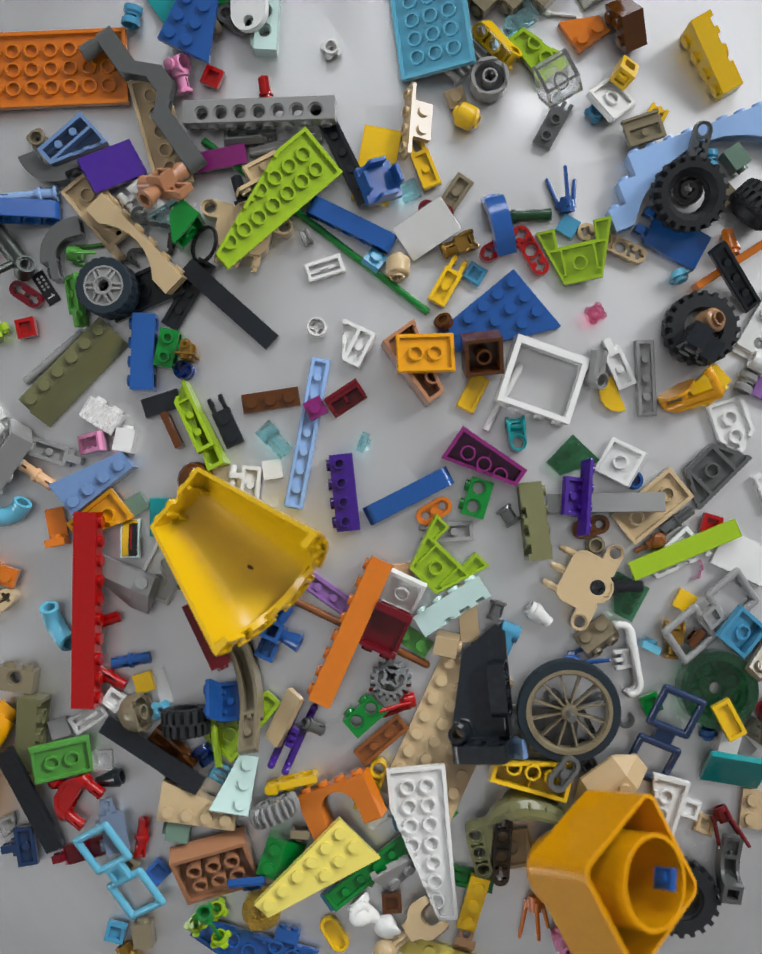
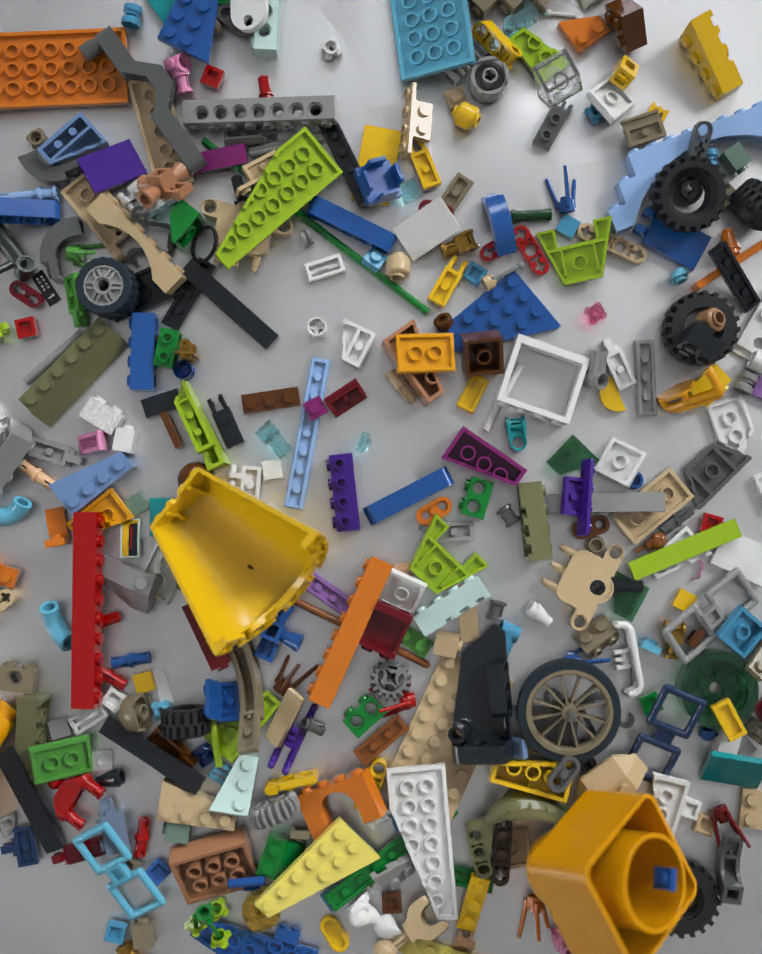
none -> reddish brown plant [273,655,318,696]
none -> tan axle [385,368,417,404]
none -> hinge [481,262,525,292]

